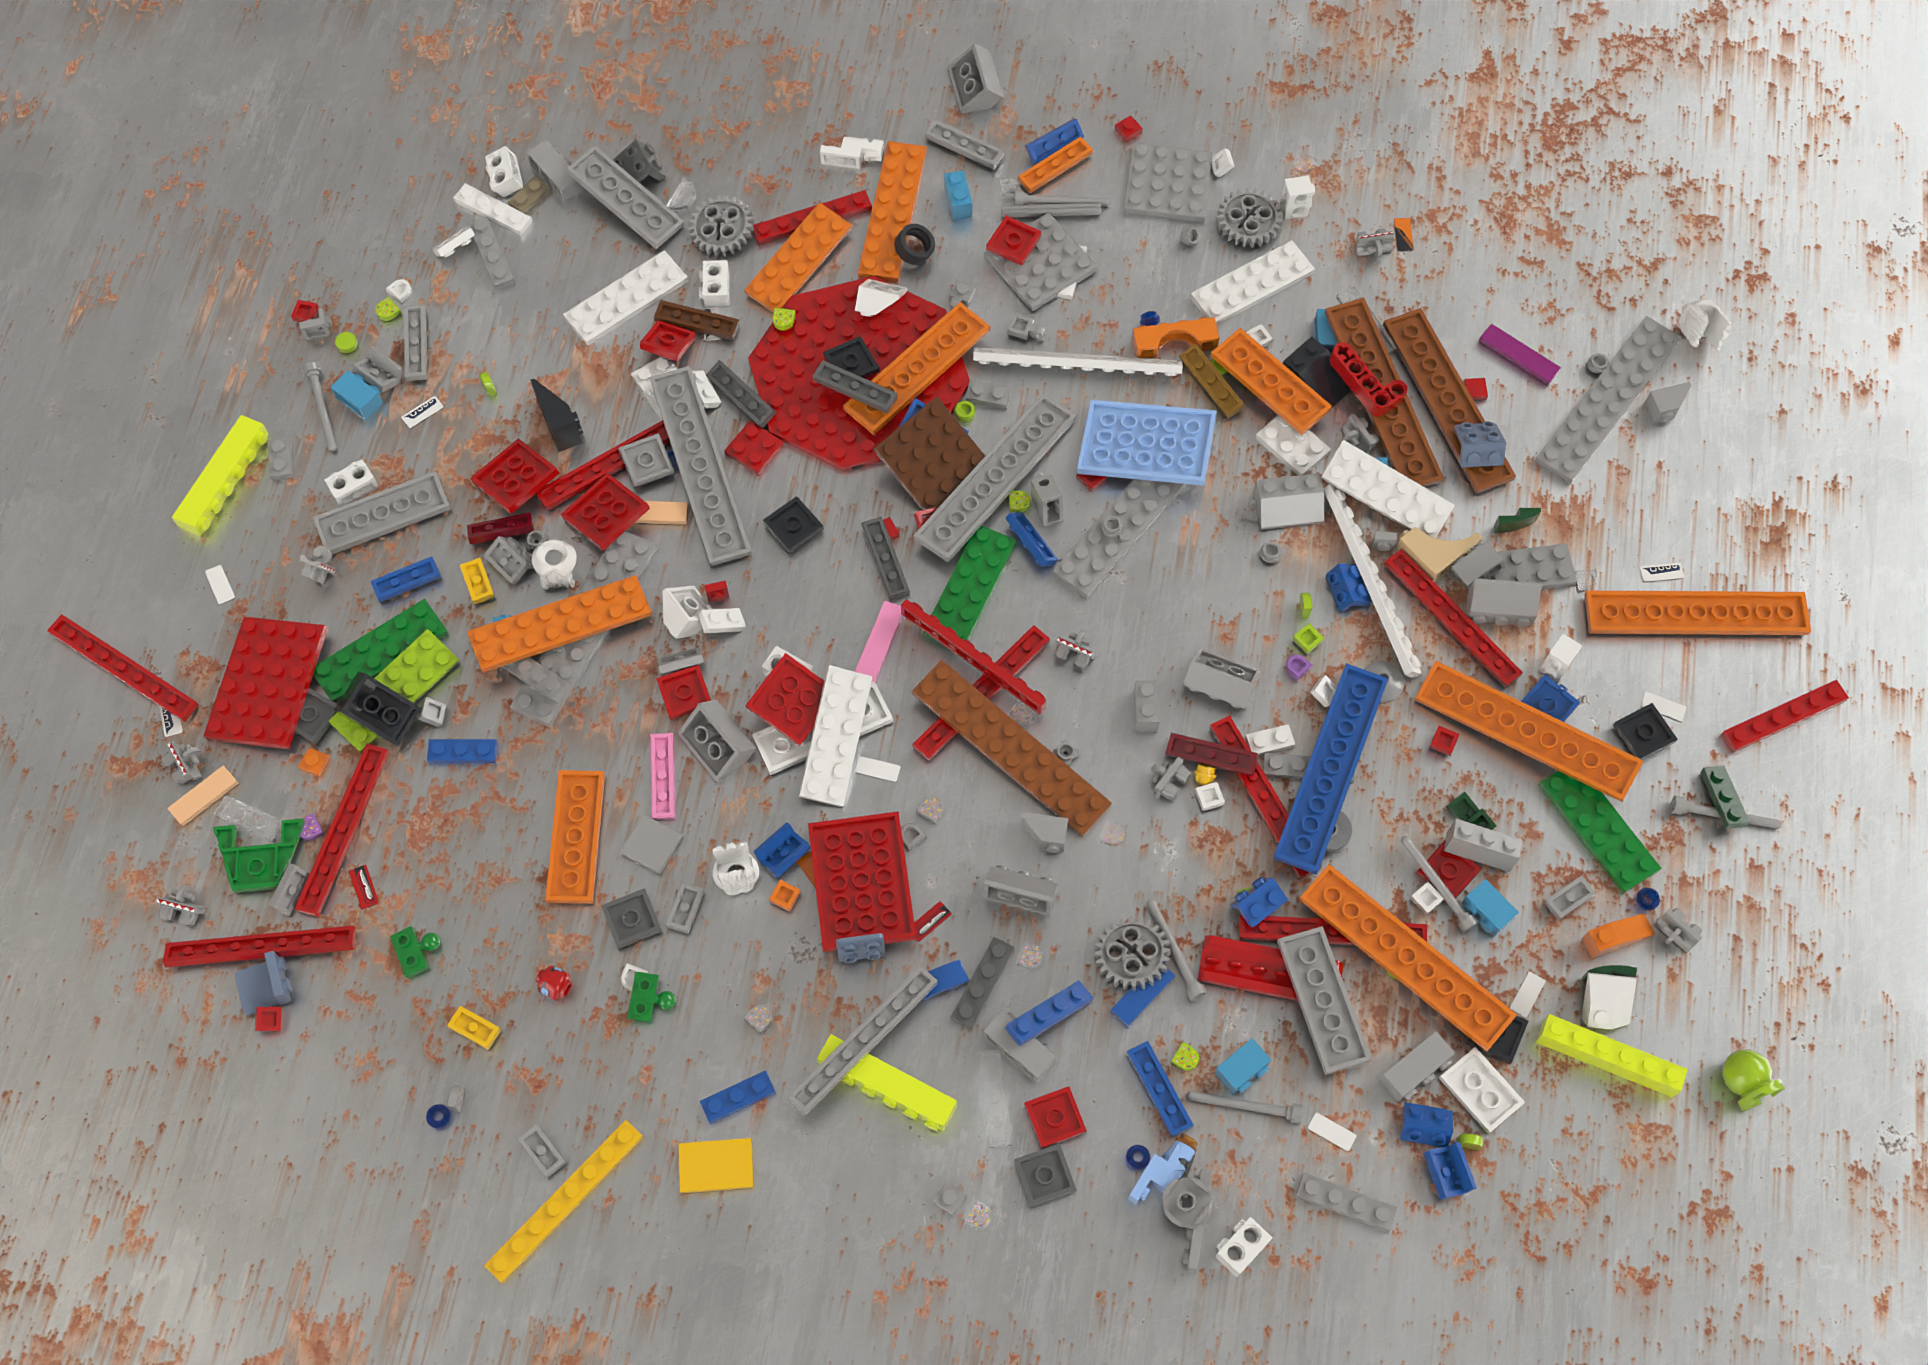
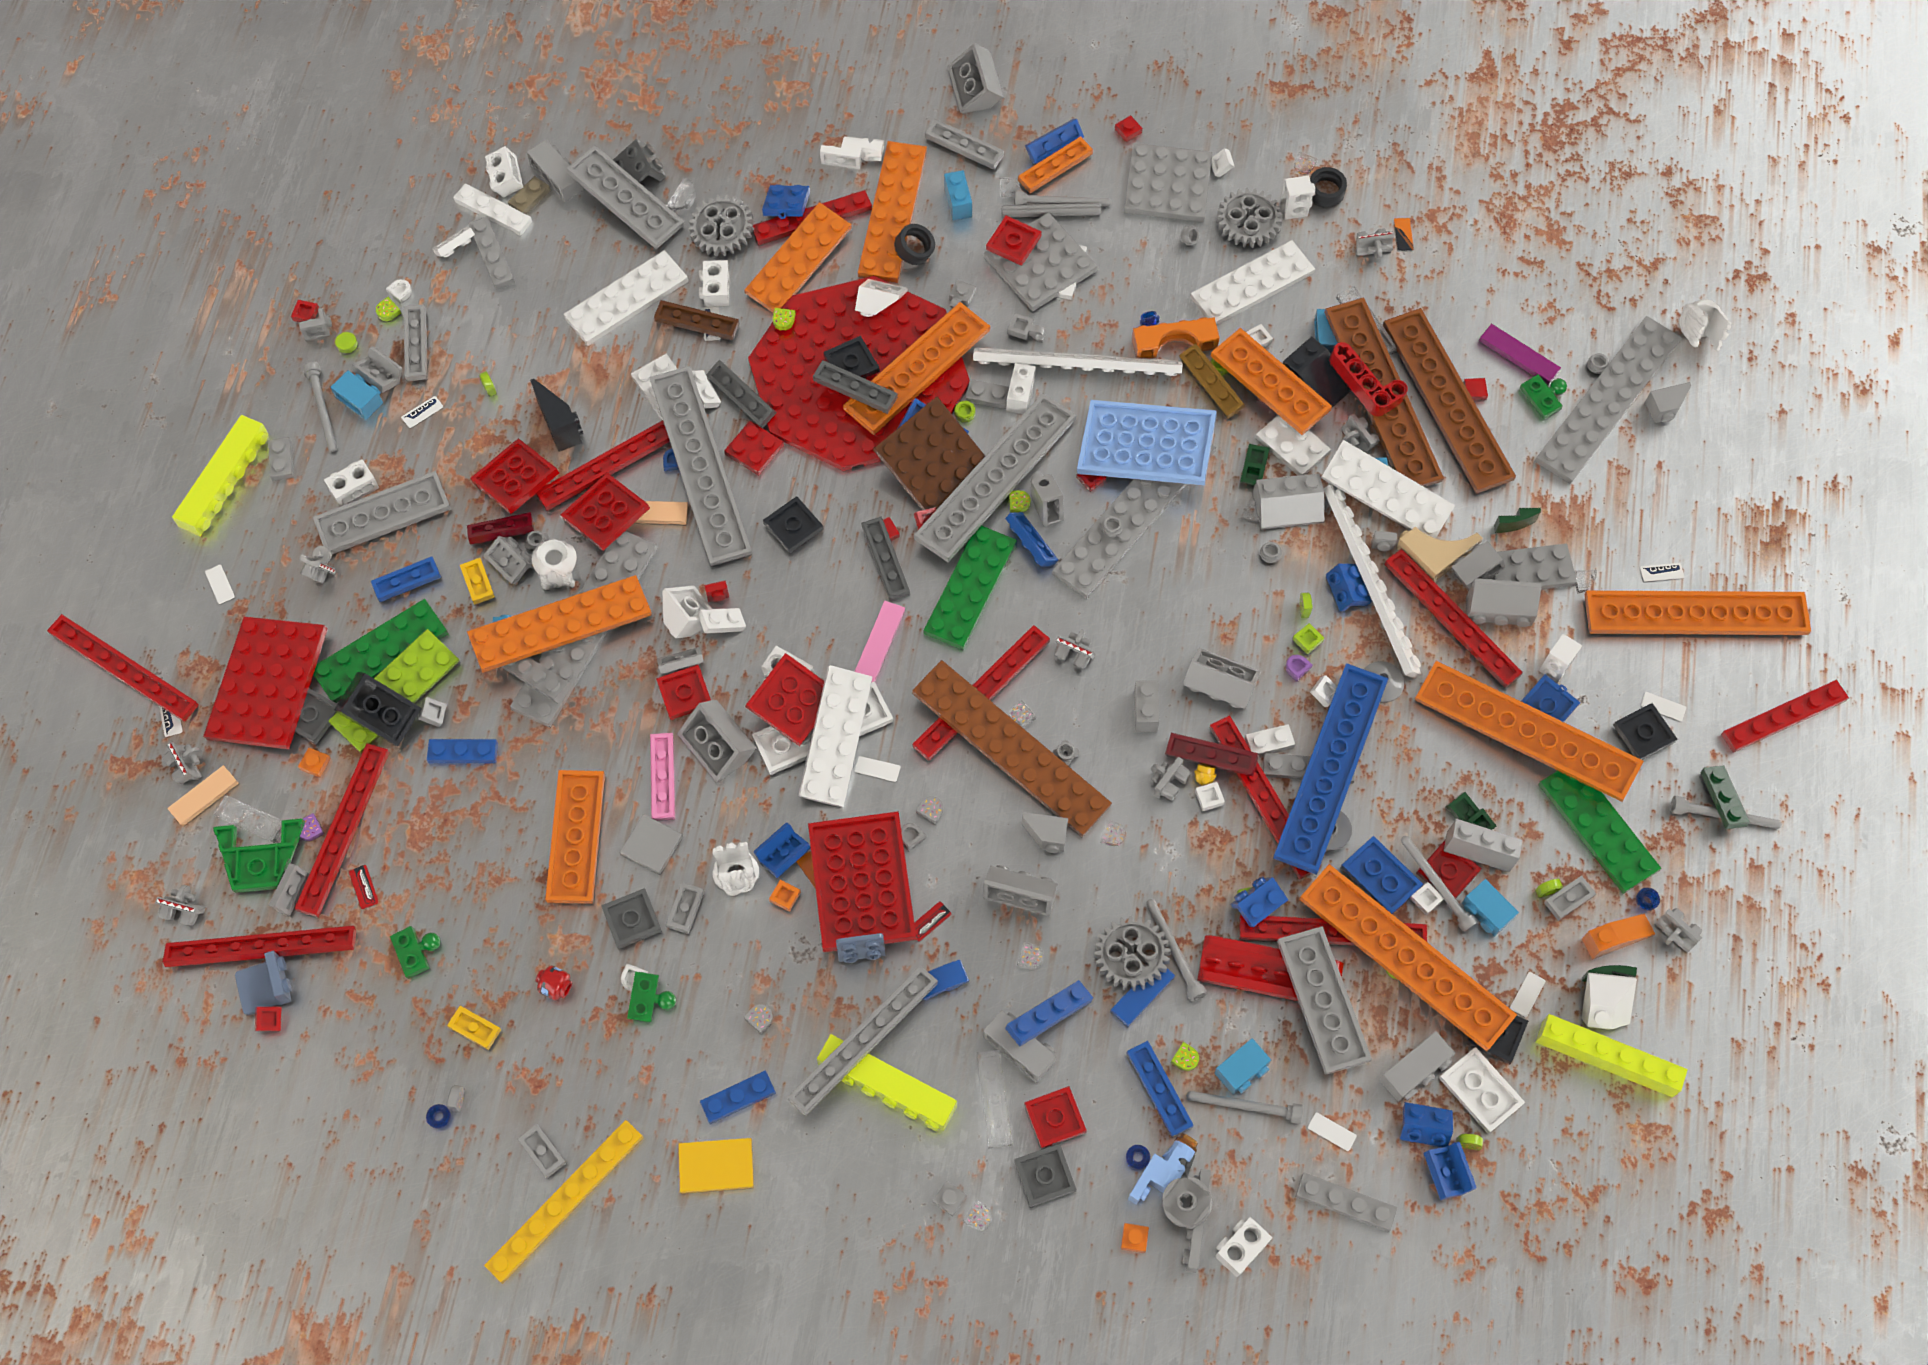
light grey tile [619,433,674,488] -> none
red plate [640,320,696,362] -> none
red plate [901,599,1046,715] -> none
dark grey plate [950,937,1015,1030] -> none
red plate [1429,726,1460,756] -> none
sand blue bracket [1454,421,1506,468] -> none
lime tile [1722,1049,1785,1111] -> none
none -> blue plate [762,184,810,219]
none -> white brick [1006,363,1036,414]
none -> orange plate [1121,1223,1149,1253]
none -> dark green slope [1240,444,1270,485]
none -> black tyre [1310,167,1347,207]
none -> blue plate [1340,836,1424,914]
none -> green plate [1520,374,1567,419]
none -> lime tile [1535,879,1563,898]

